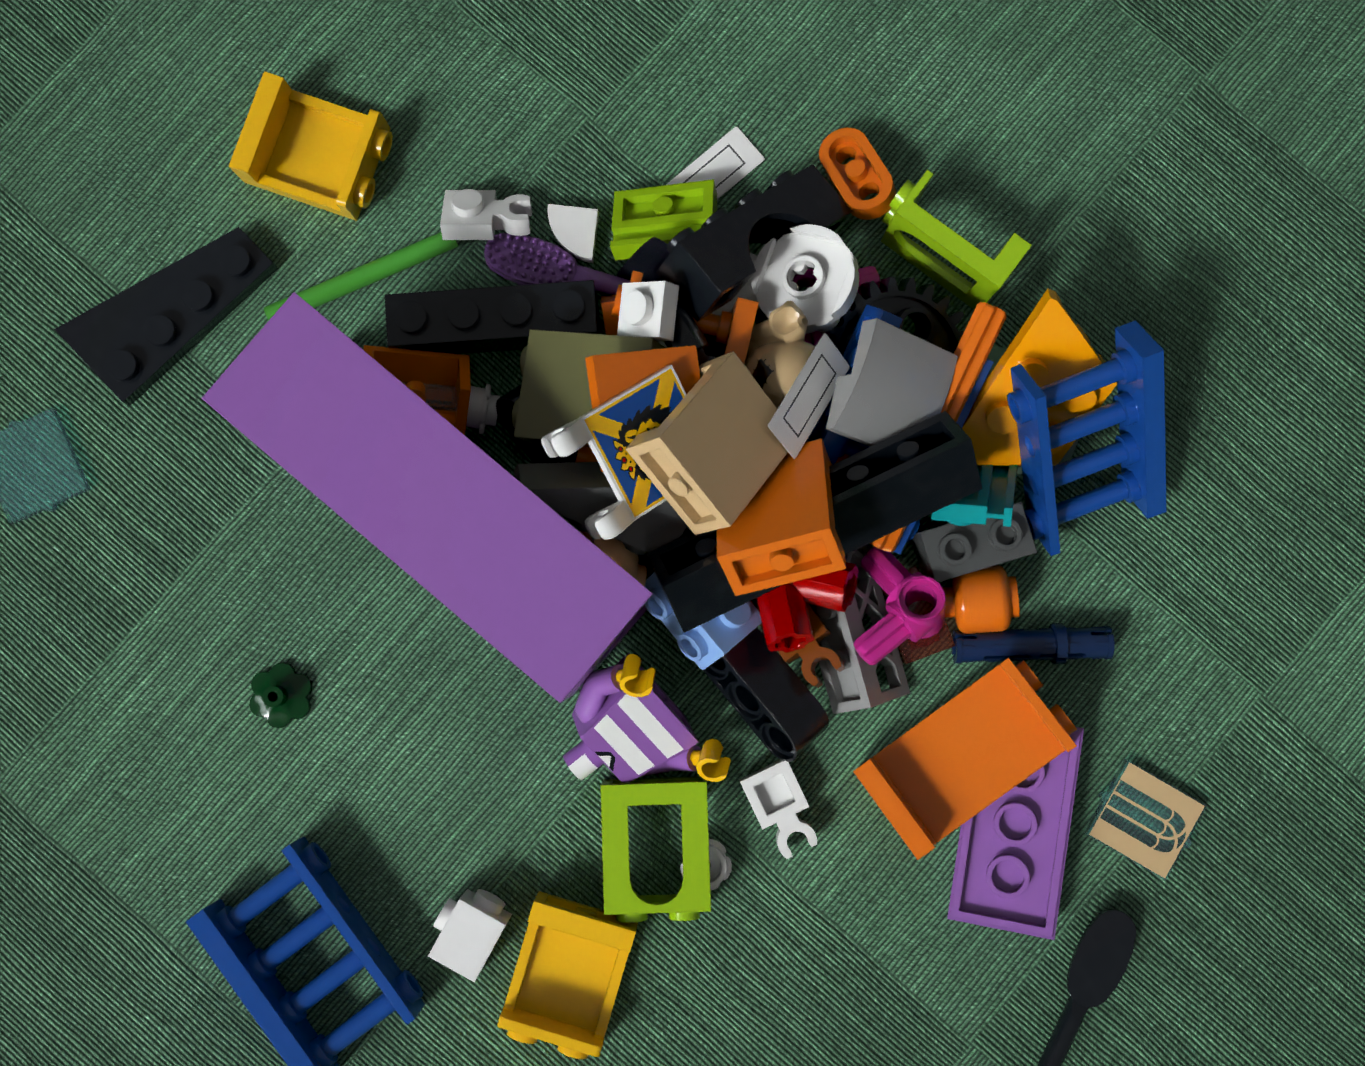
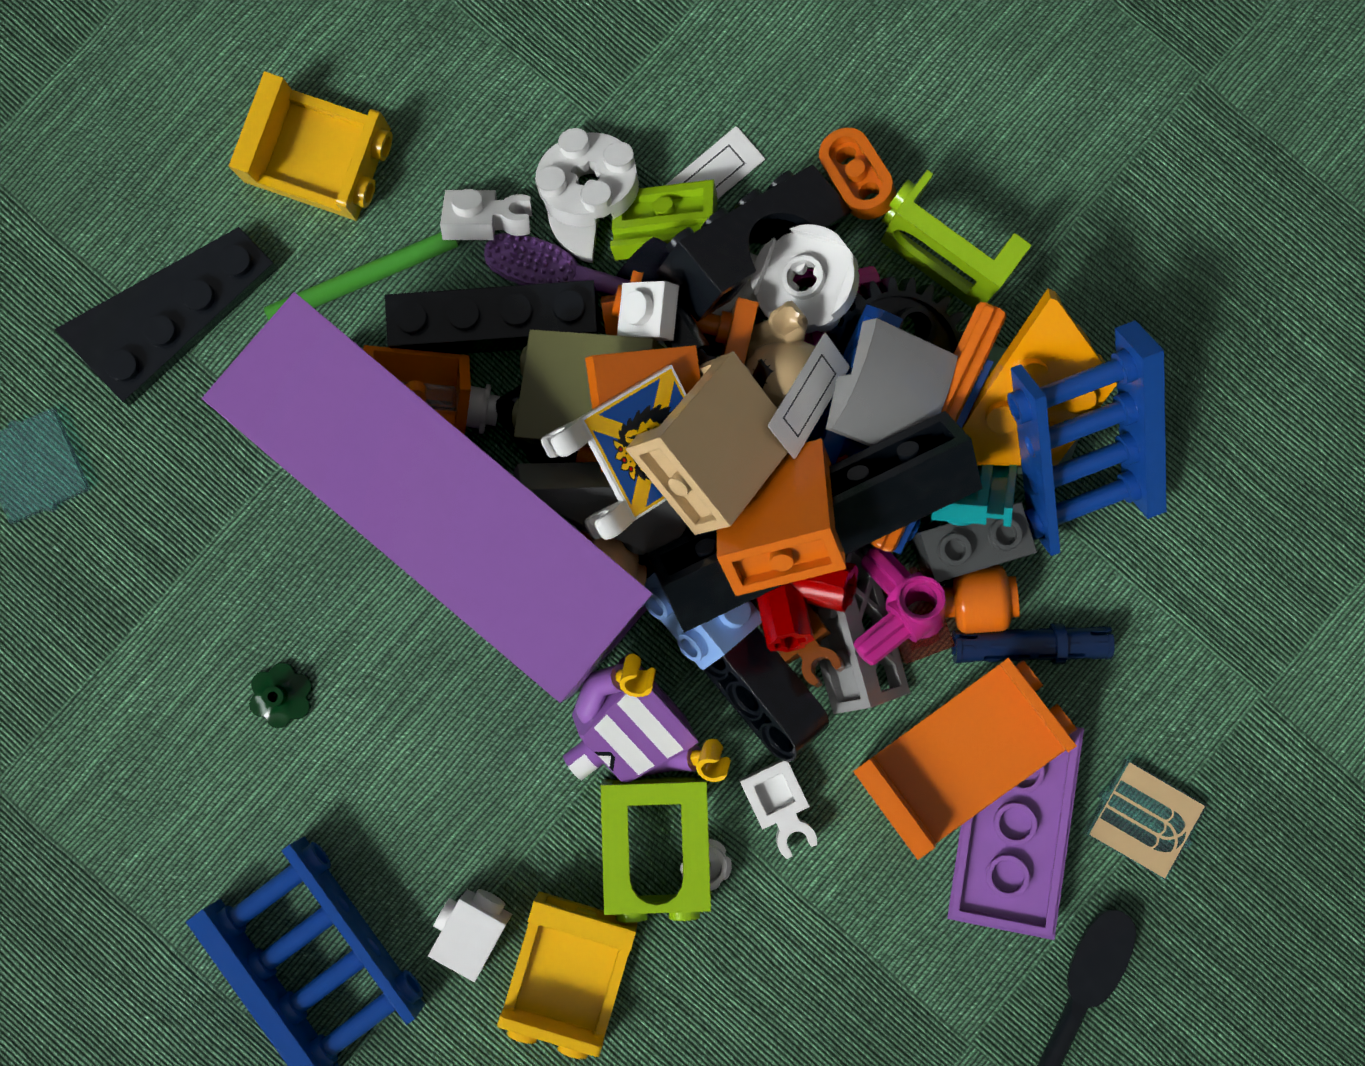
none -> white plate [535,128,639,227]

